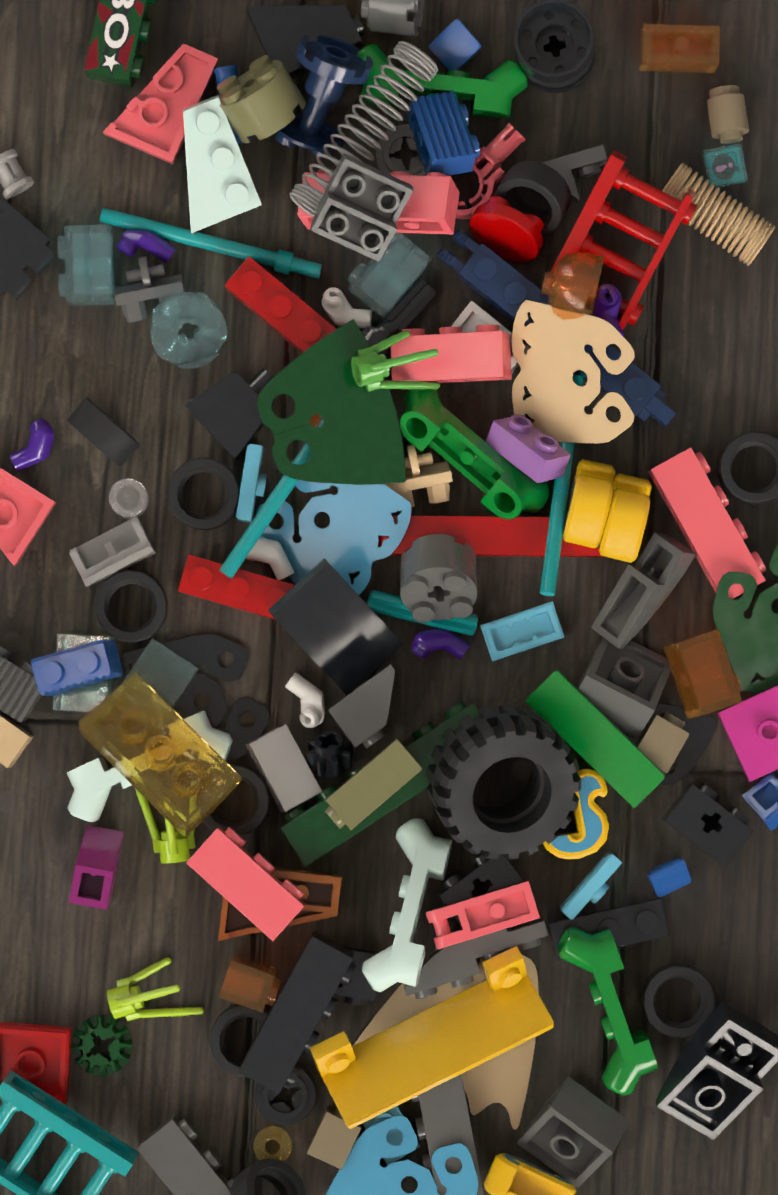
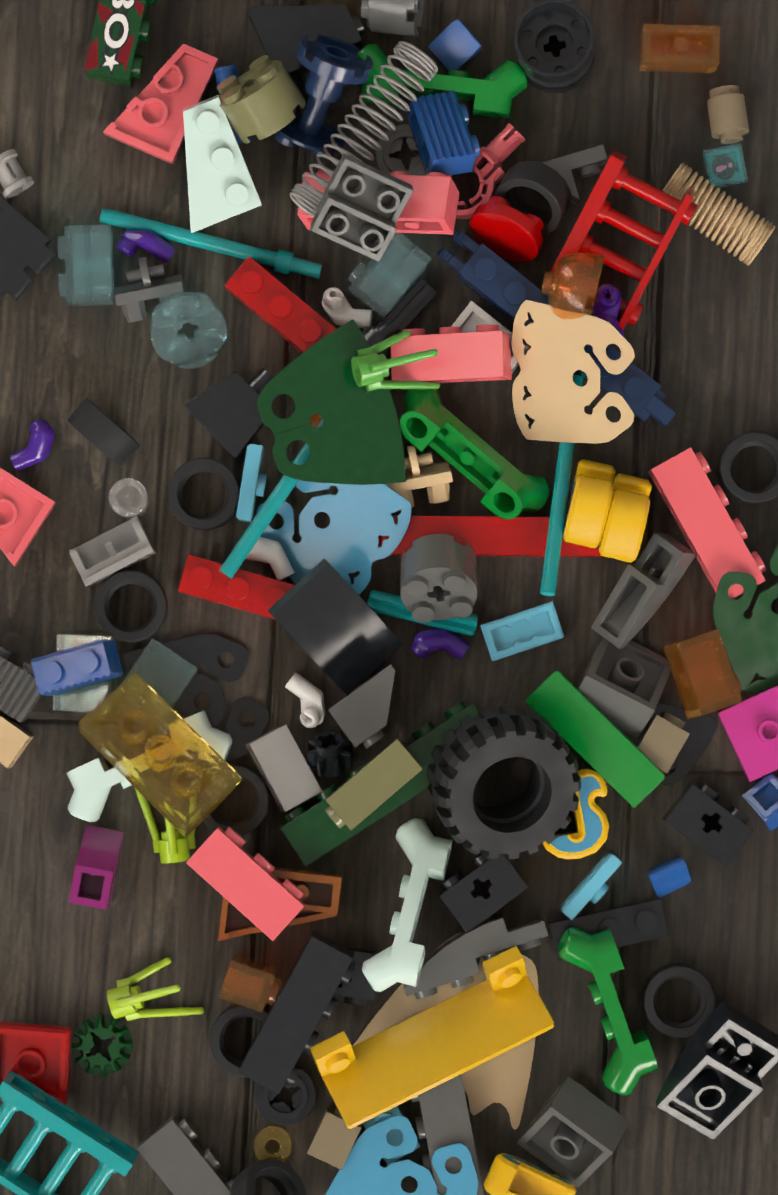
coral plate [425,881,540,949] -> none
medium lavender piece [486,415,571,483] -> none

